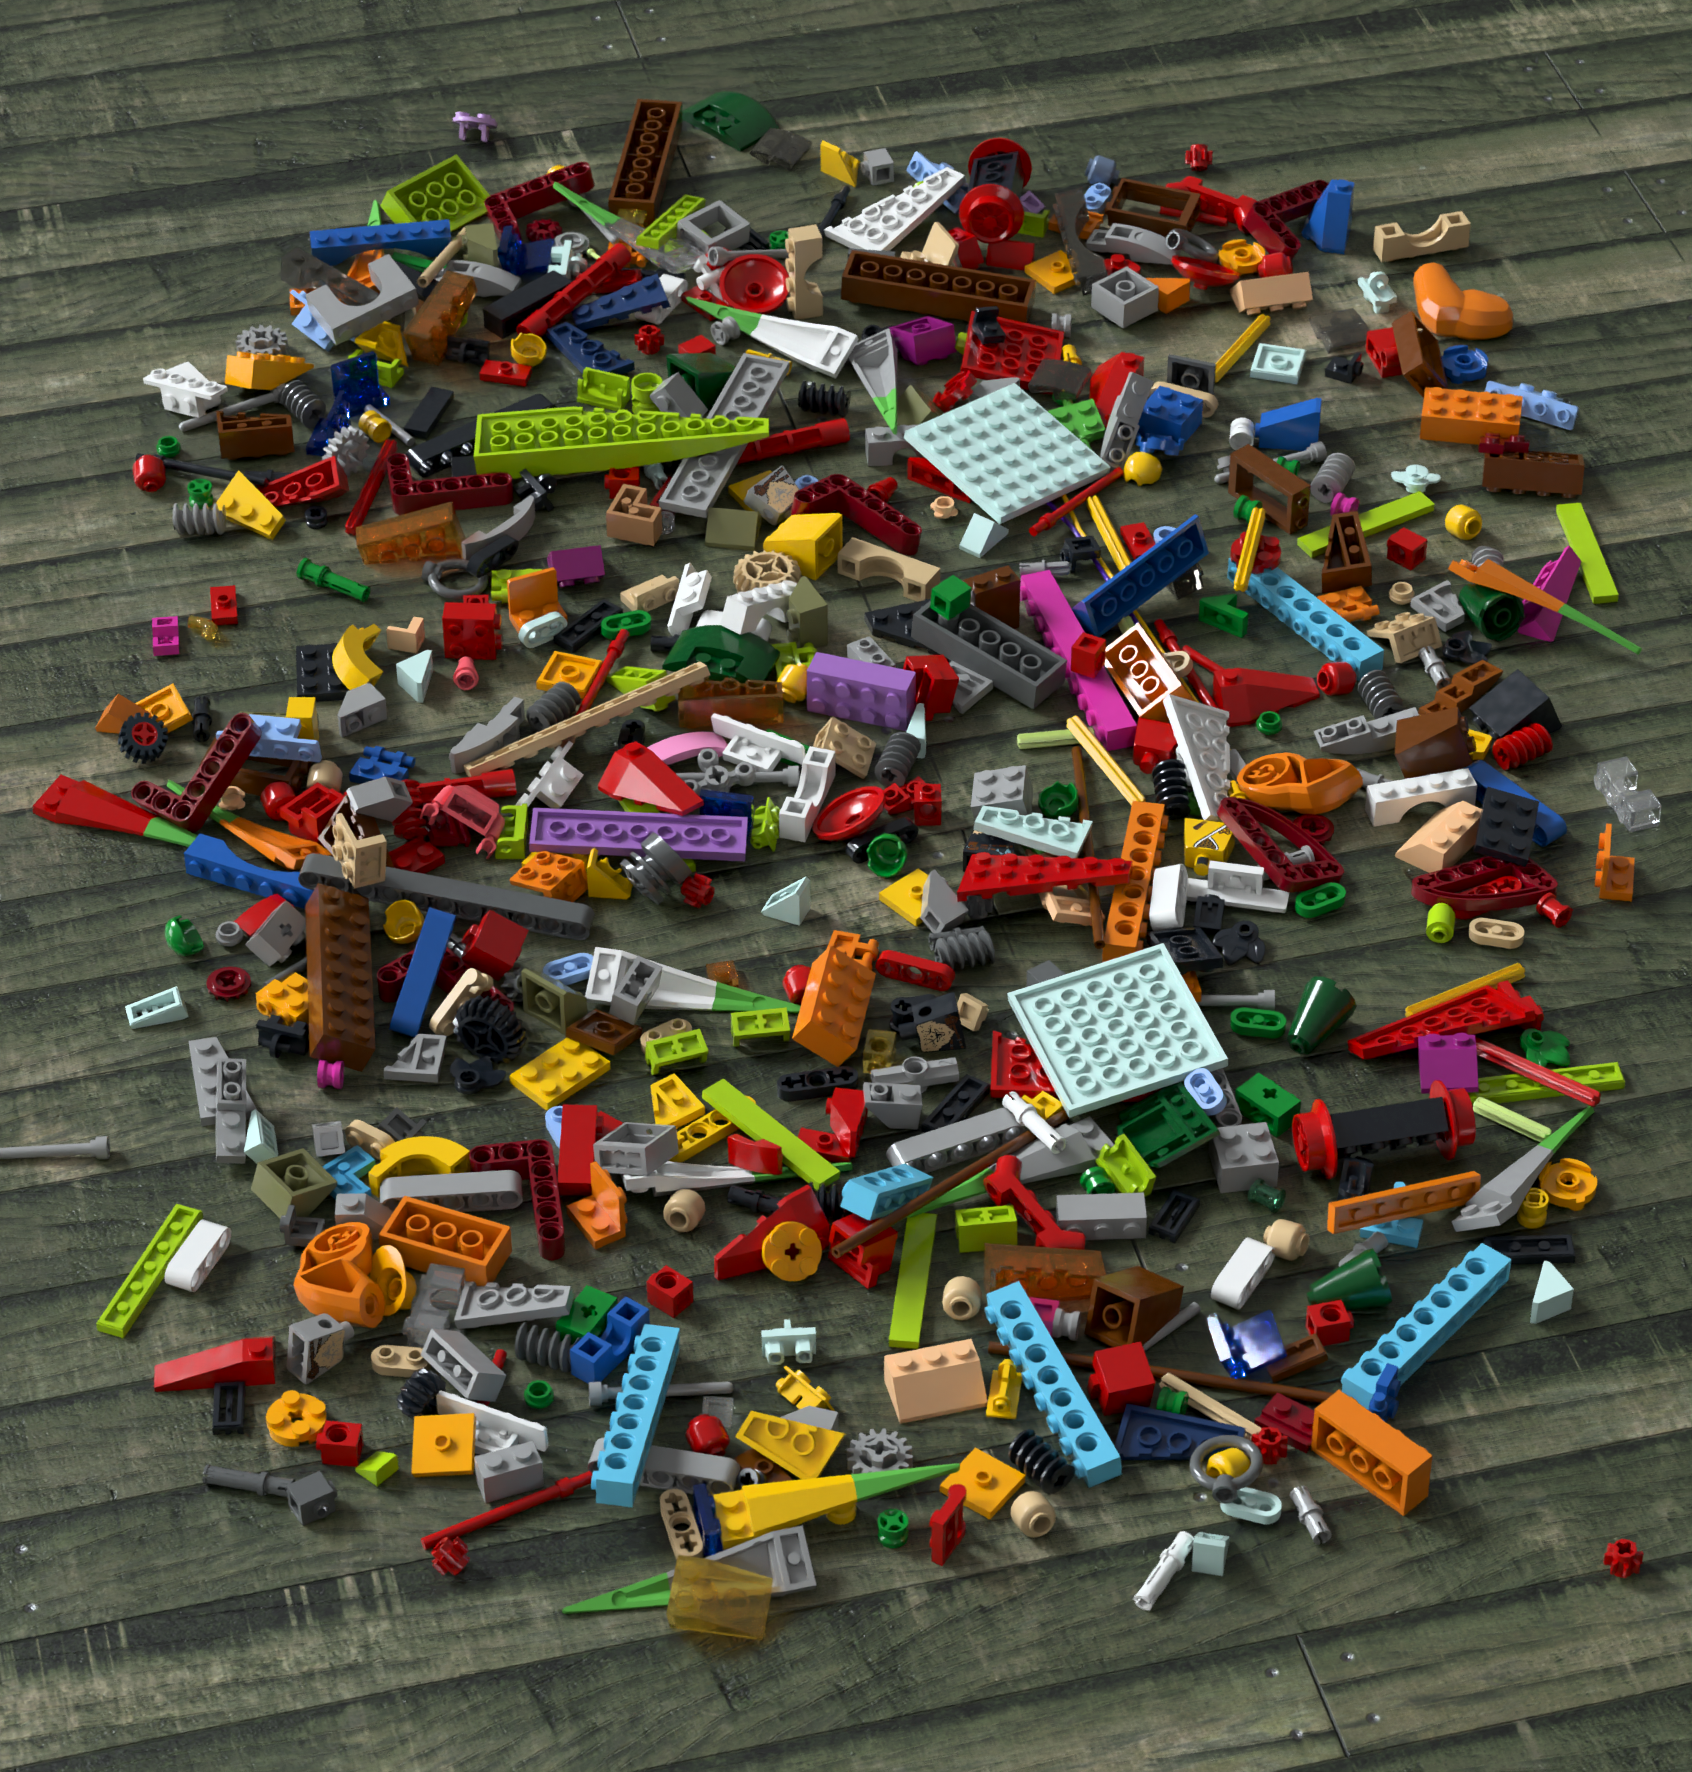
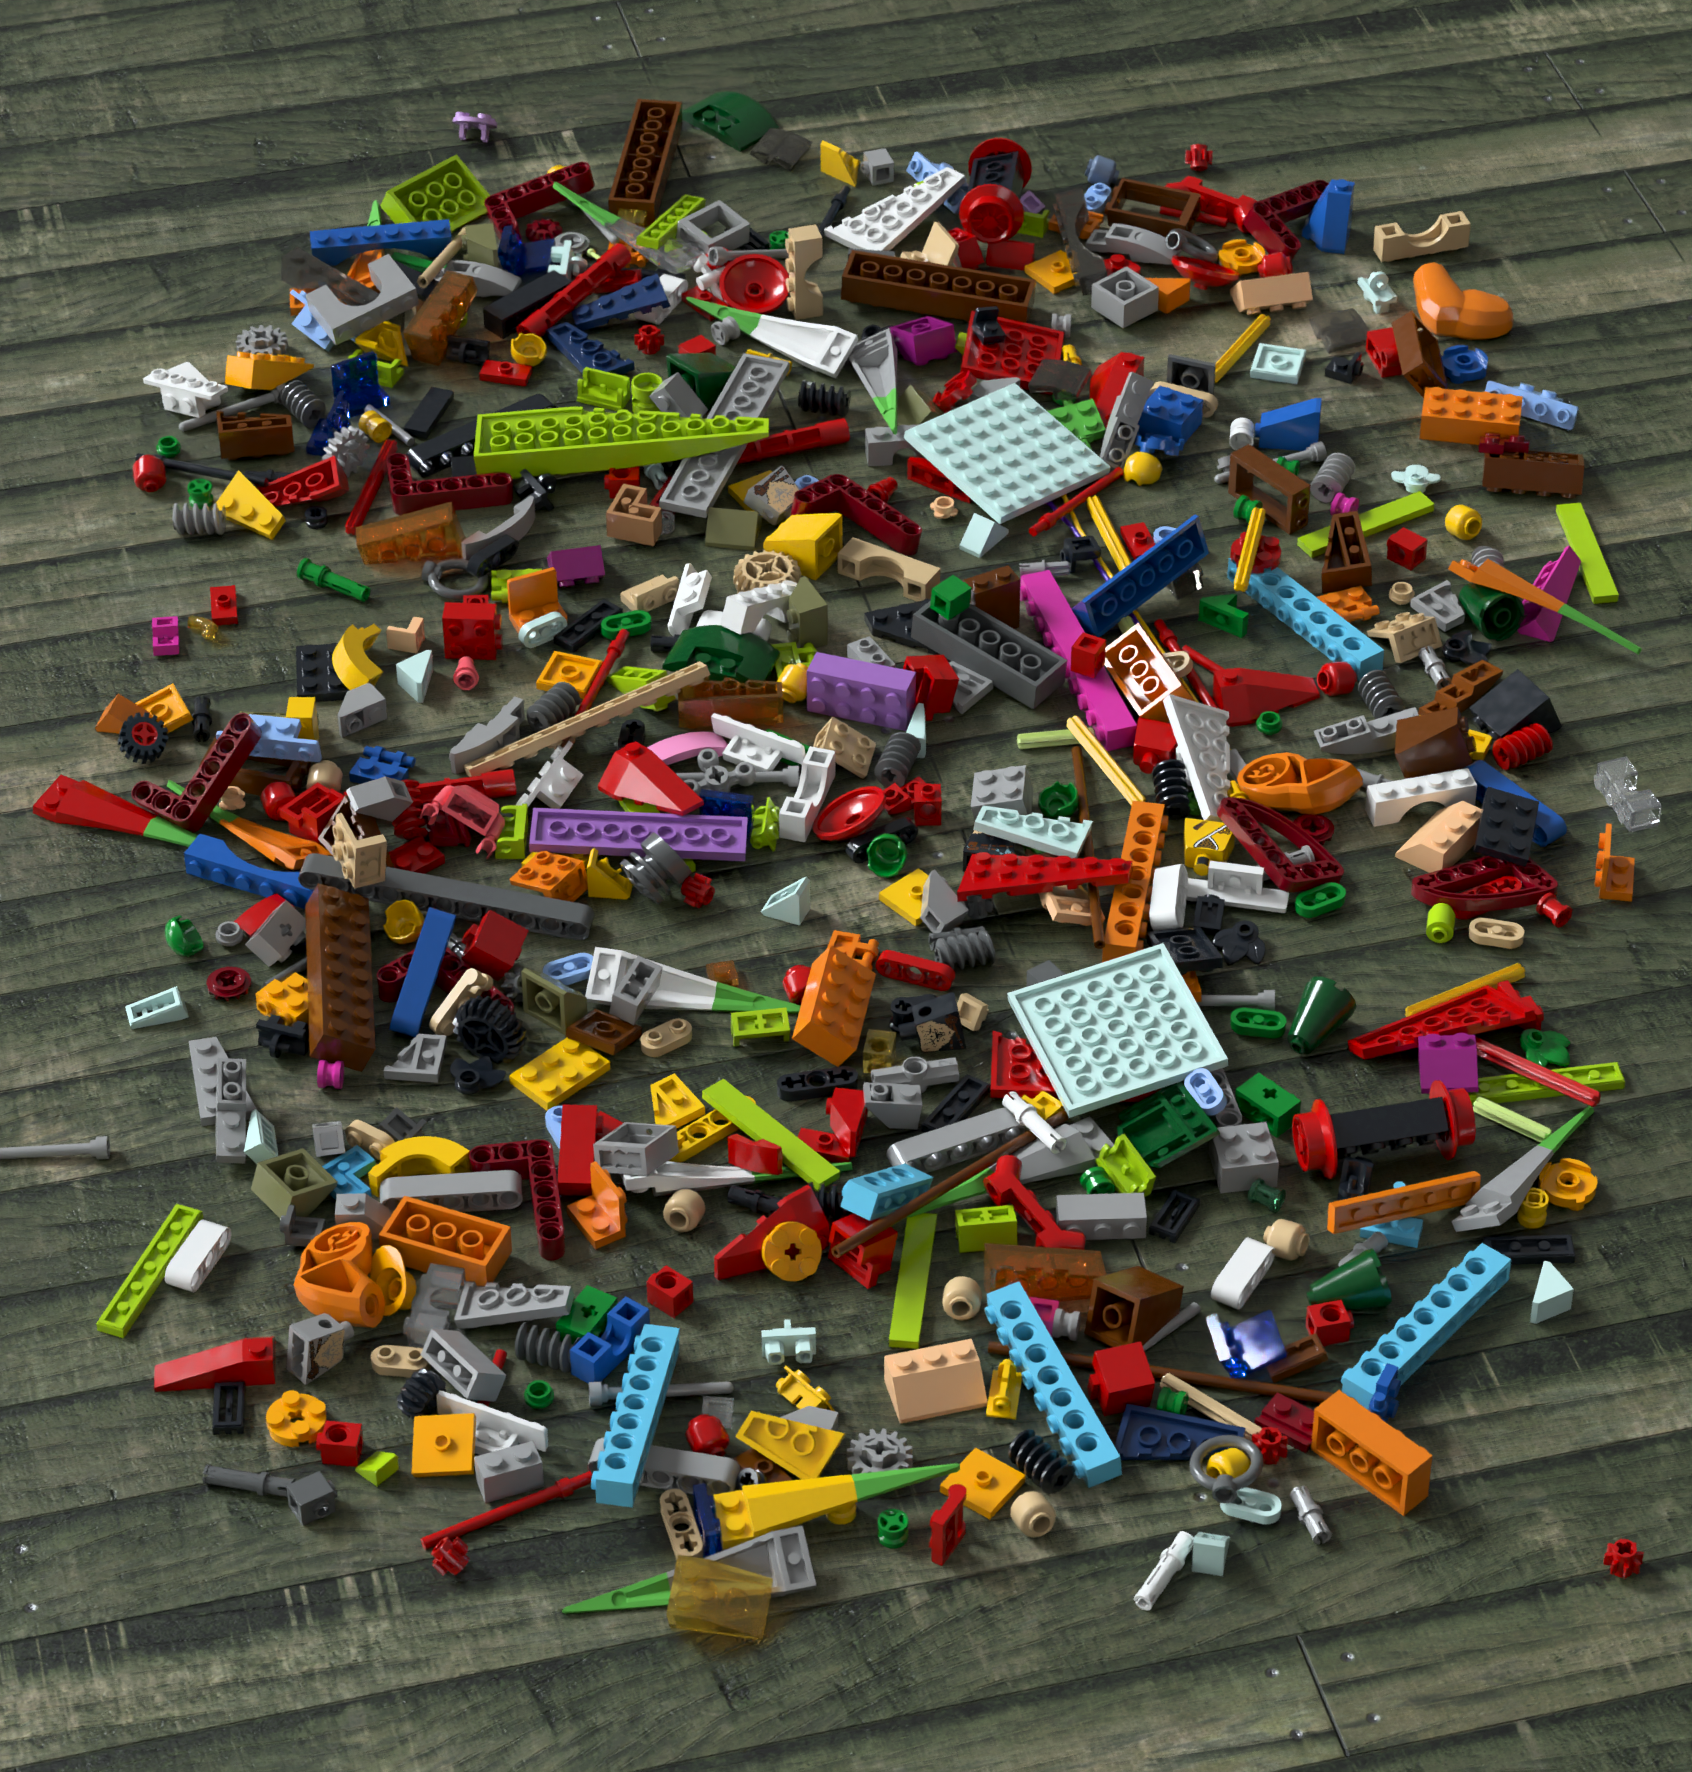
lime hinge [645,1029,709,1075] -> none

